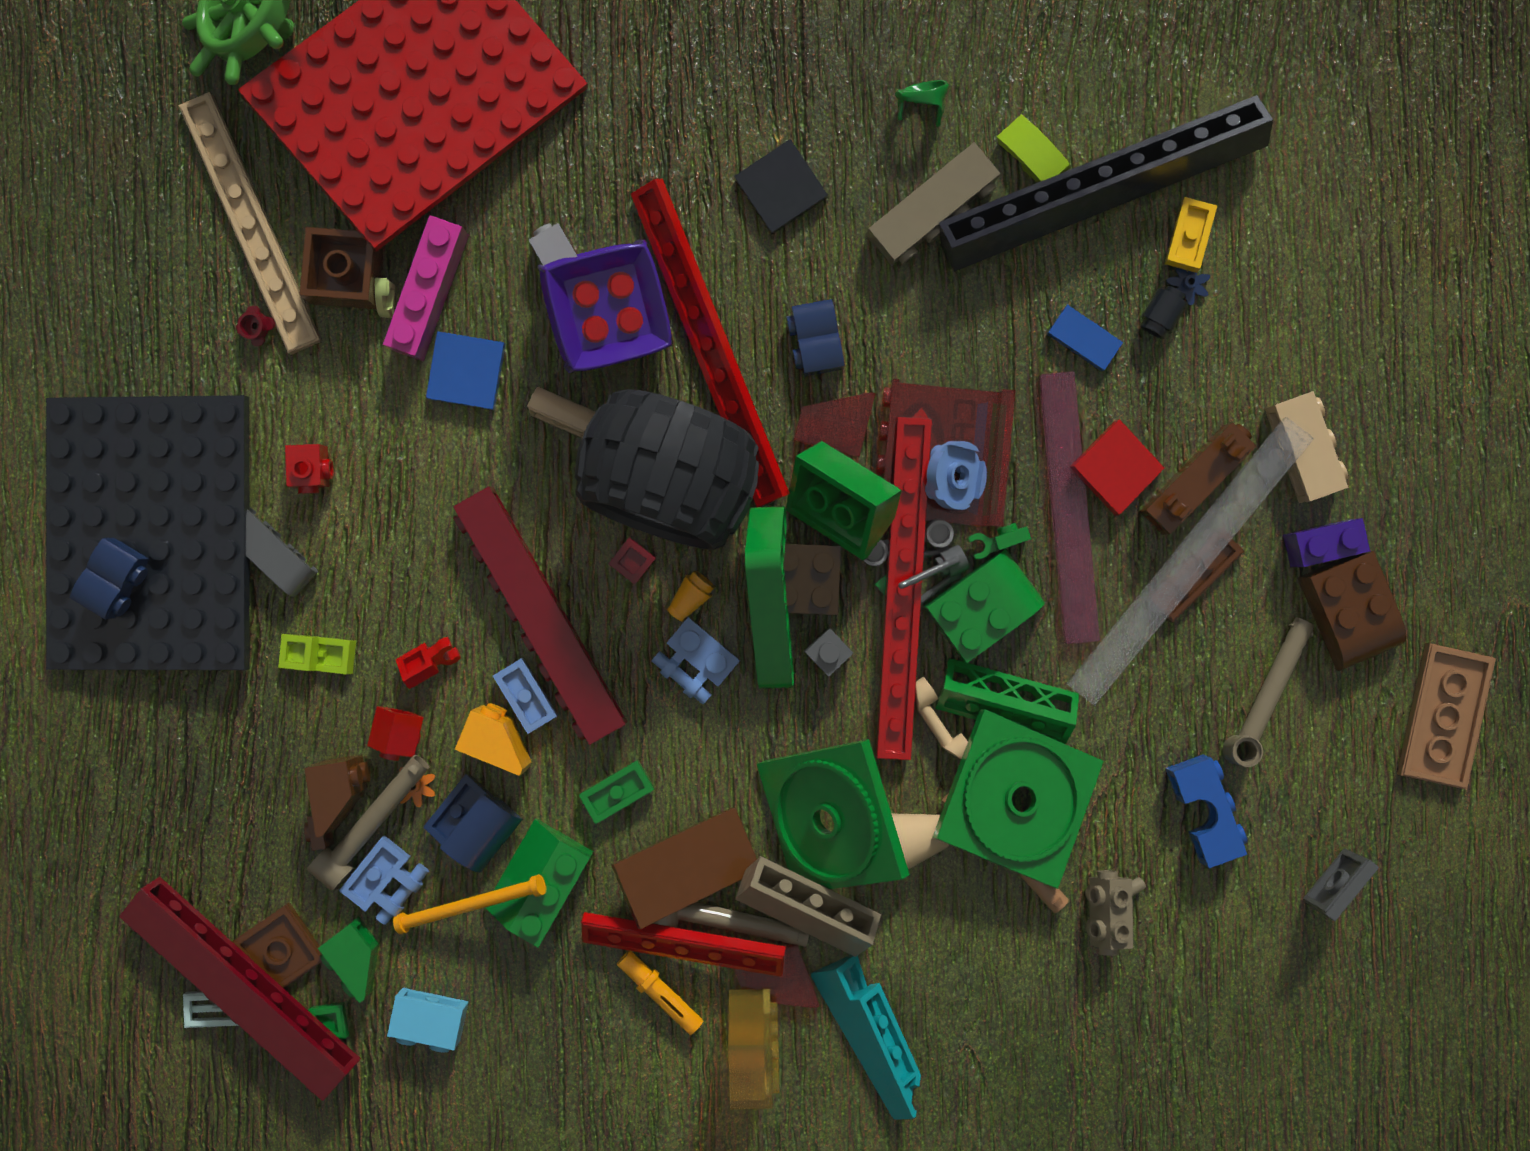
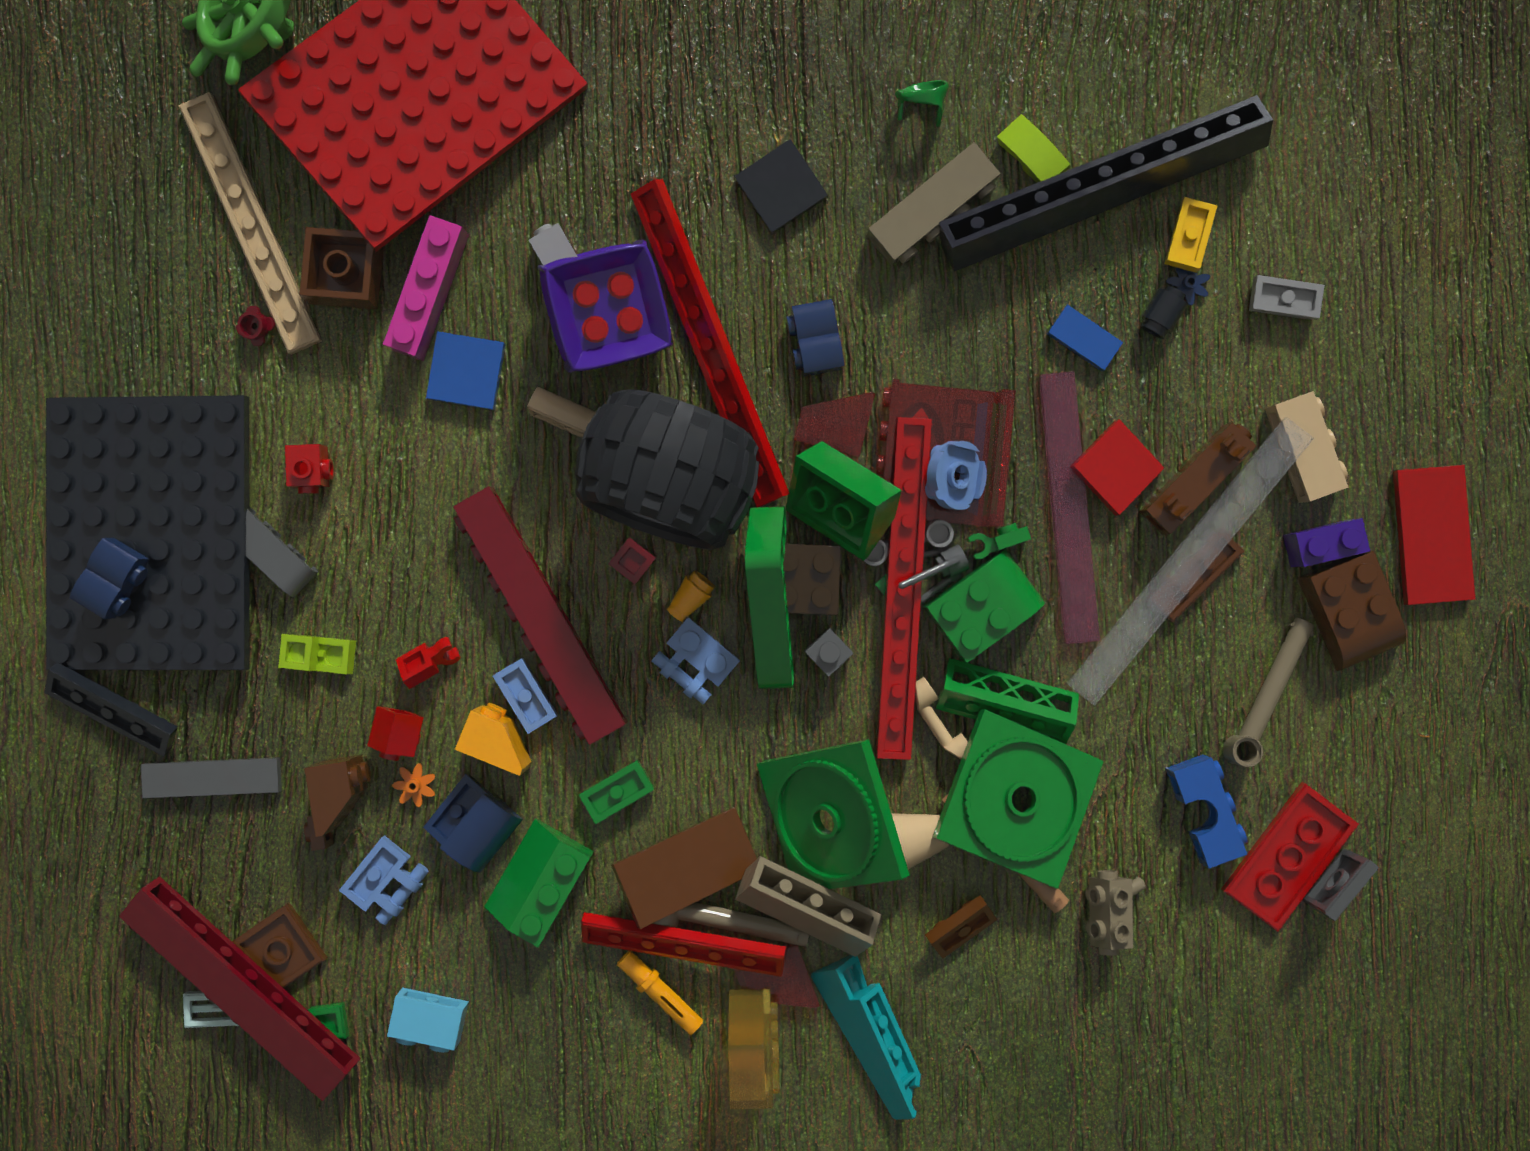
dark tan piece [306,755,430,892] -> none
green slope [318,917,379,1003] -> none
yellowish green tile [375,278,395,318] -> none
light orange bar [393,874,546,934] -> none
medium nougat tile [1397,643,1496,790] -> none
none -> black plate [44,662,178,757]
none -> dark grey tile [141,757,282,798]
none -> reddish brown plate [925,895,998,959]
none -> red tile [1221,782,1359,932]
none -> light grey plate [1249,275,1325,320]
none -> red tile [1393,465,1476,605]

